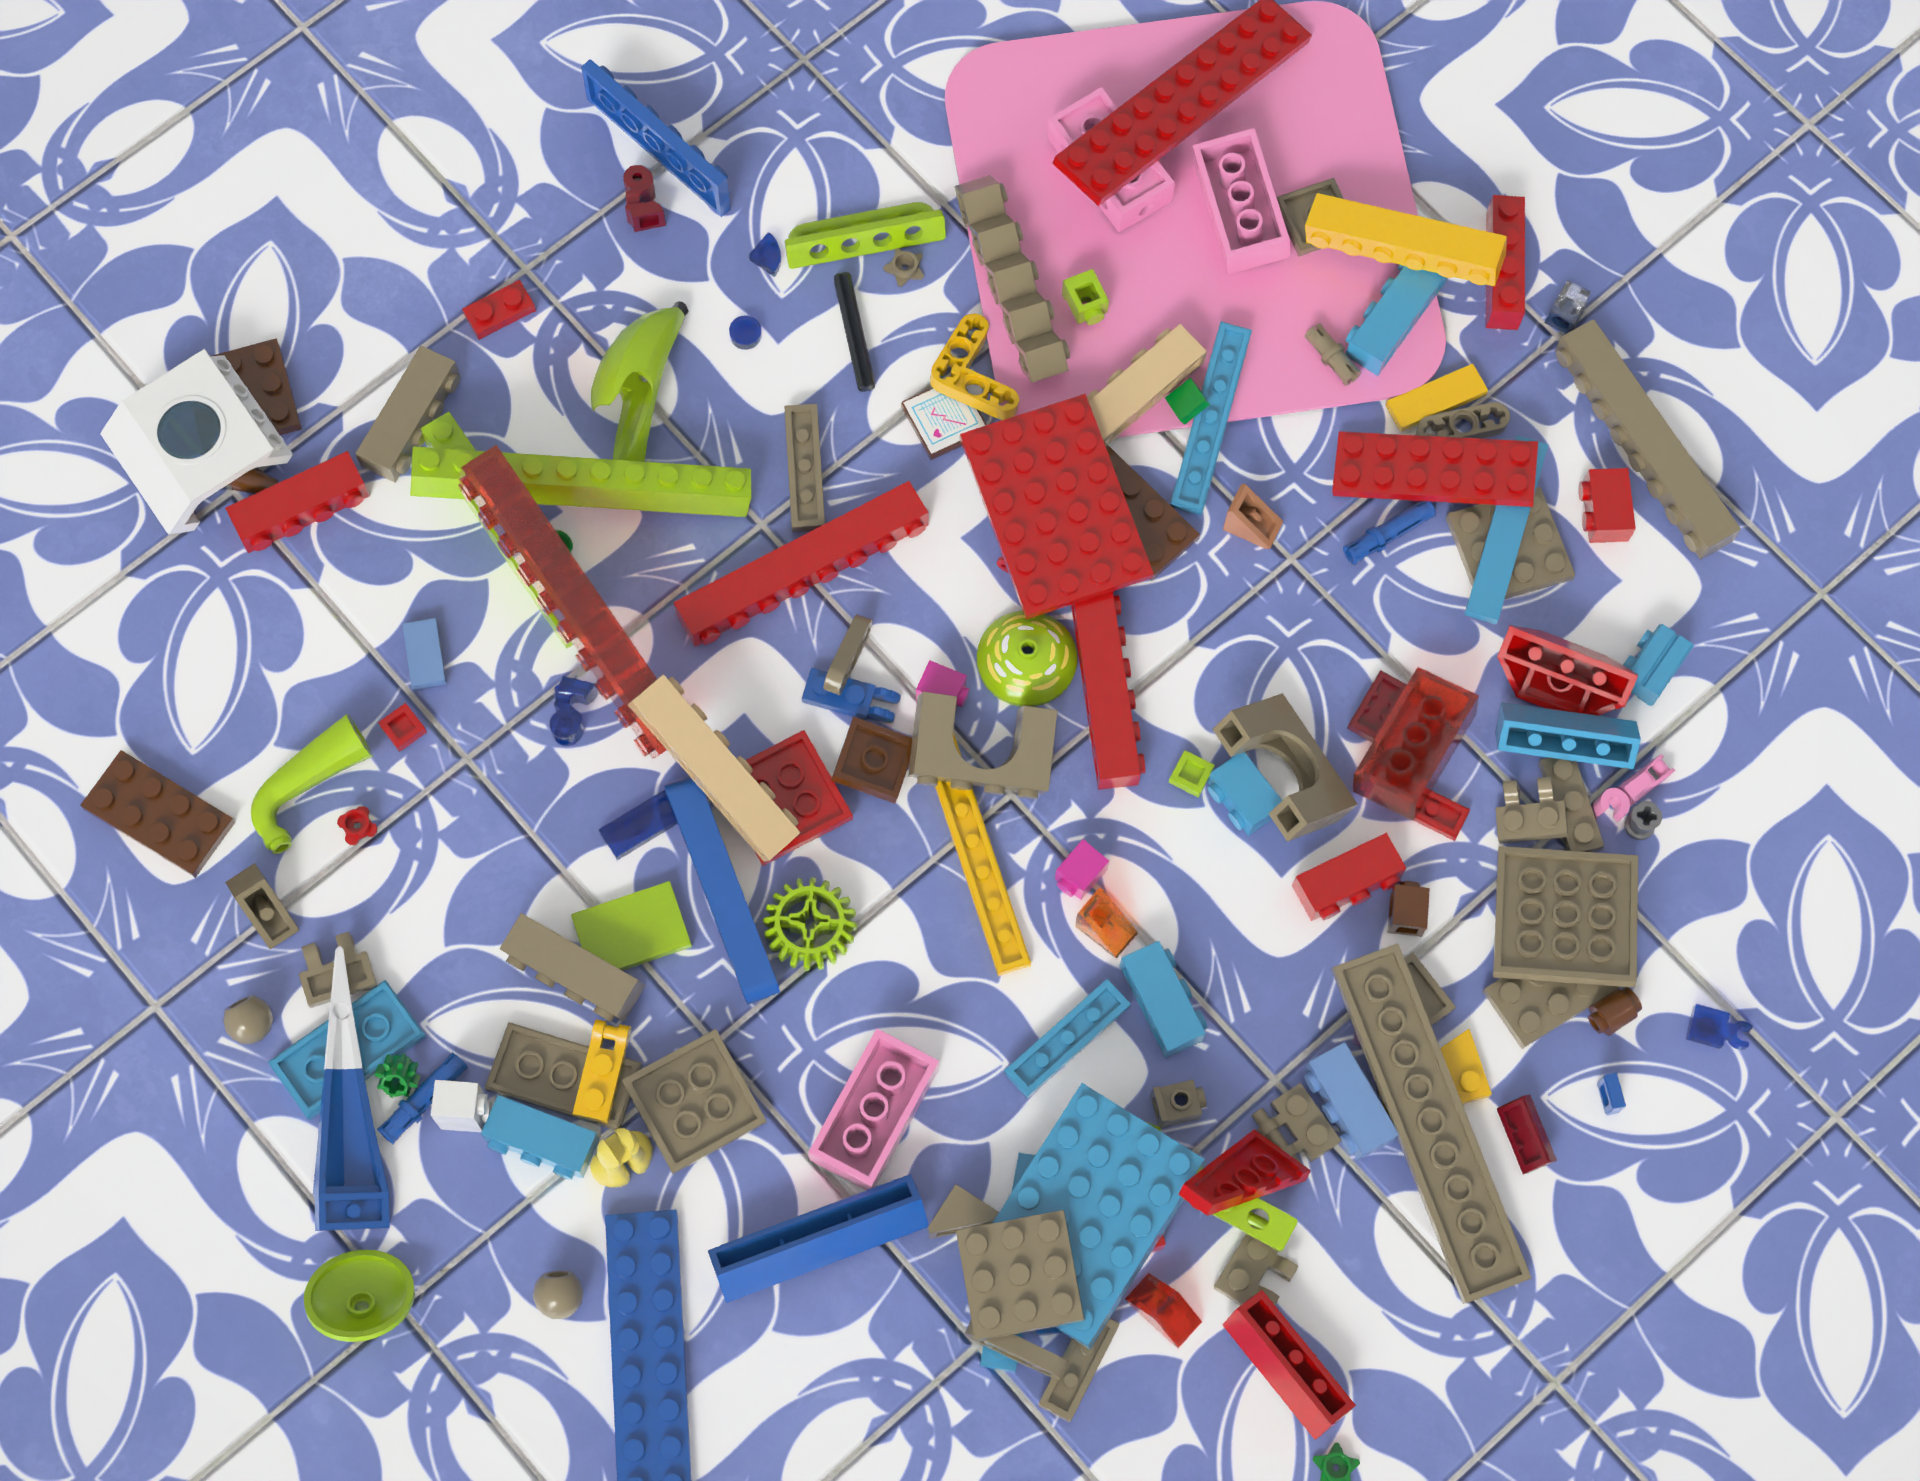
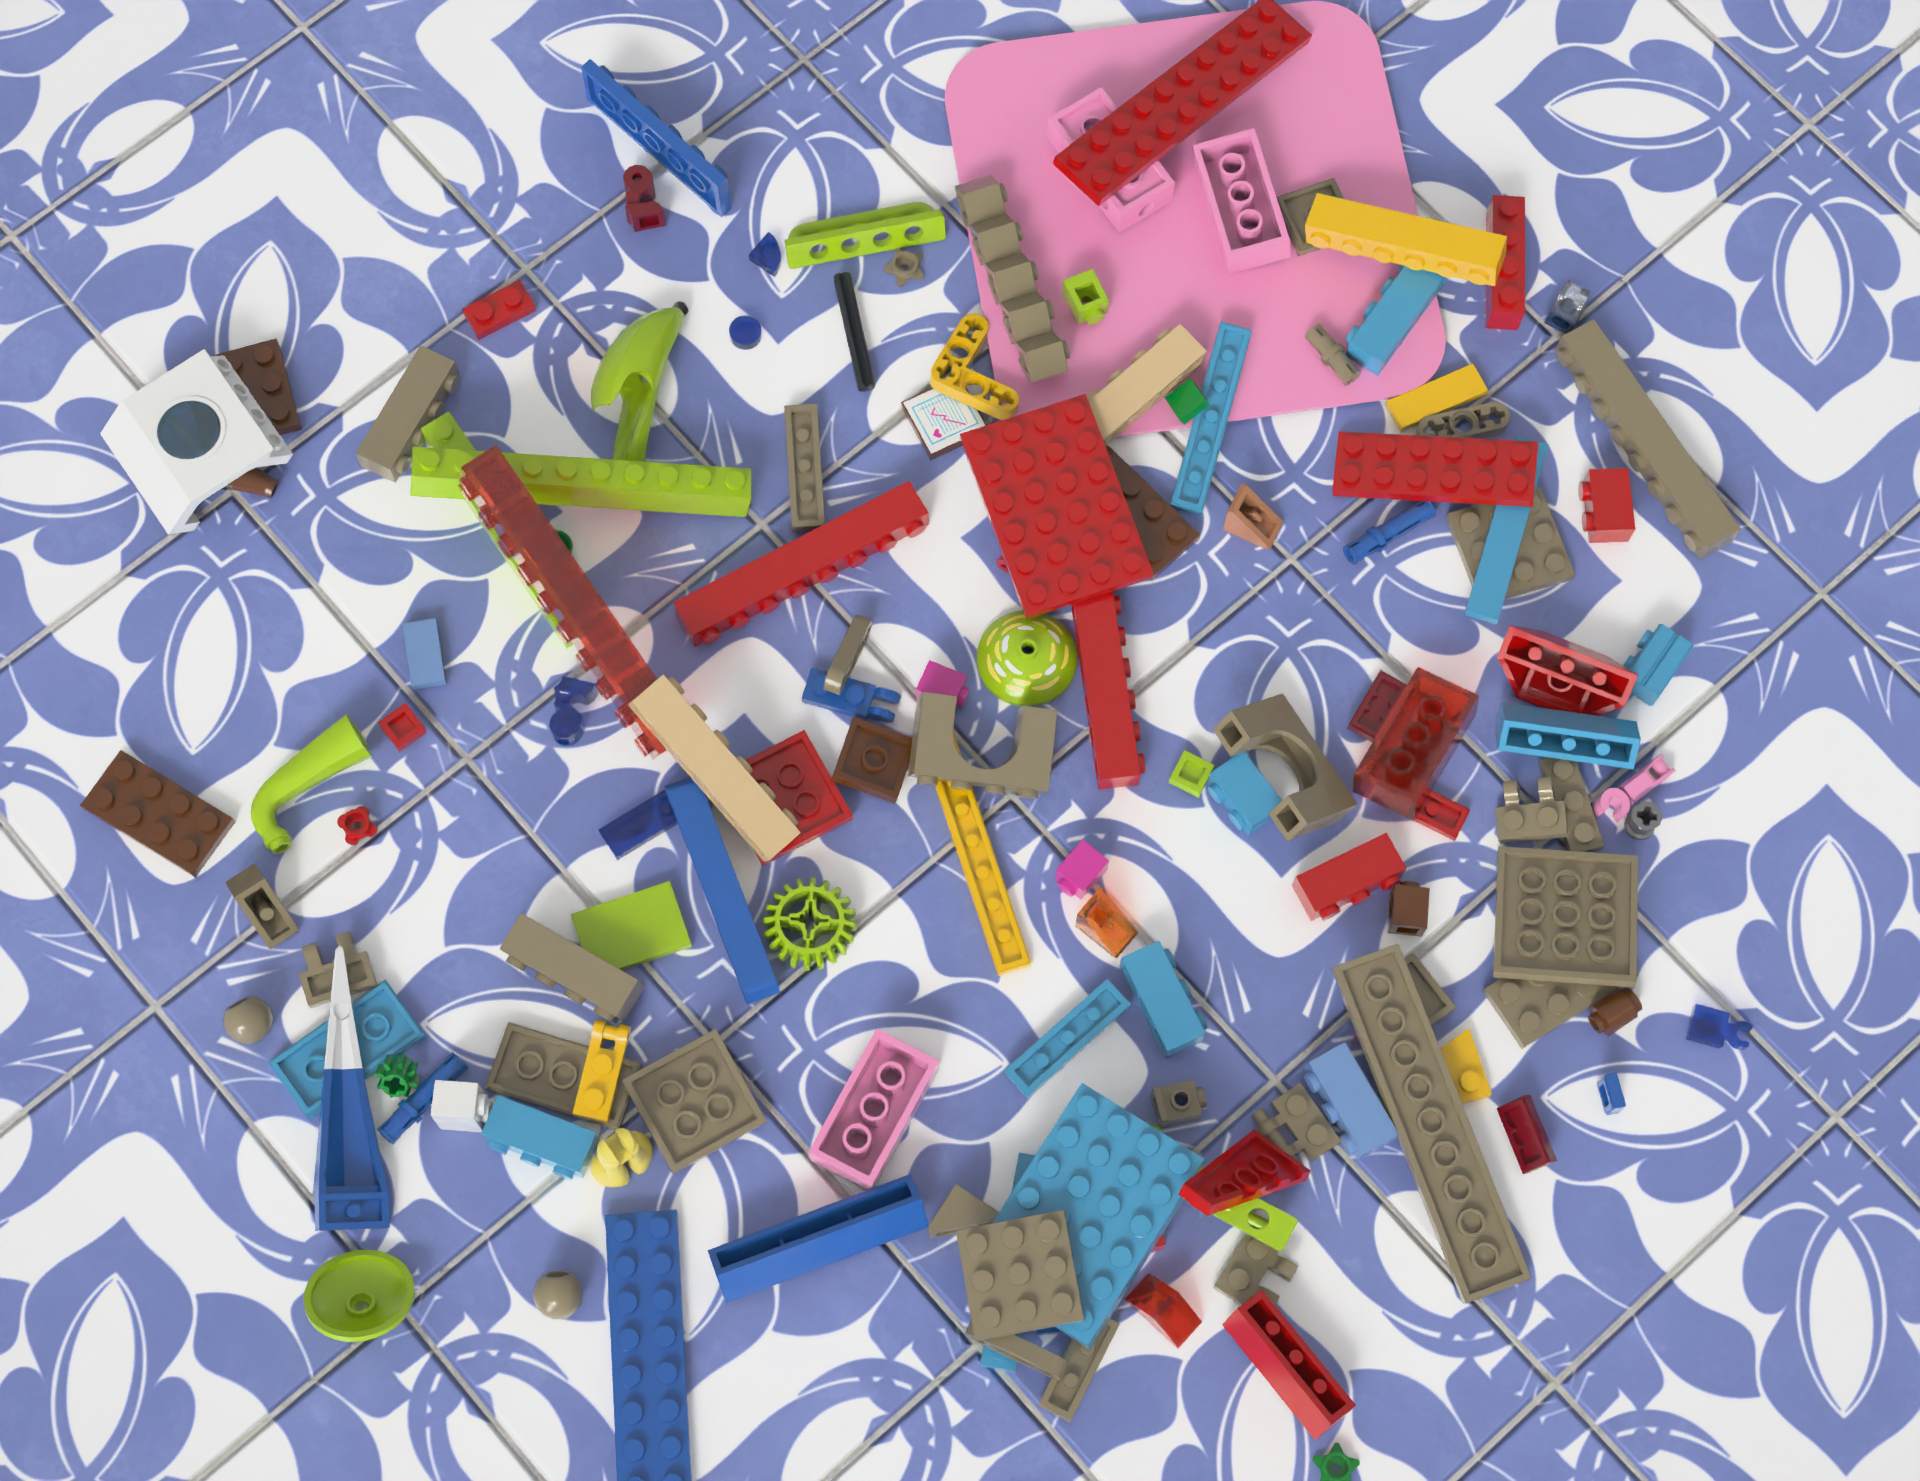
red brick [225,451,370,553] -> none

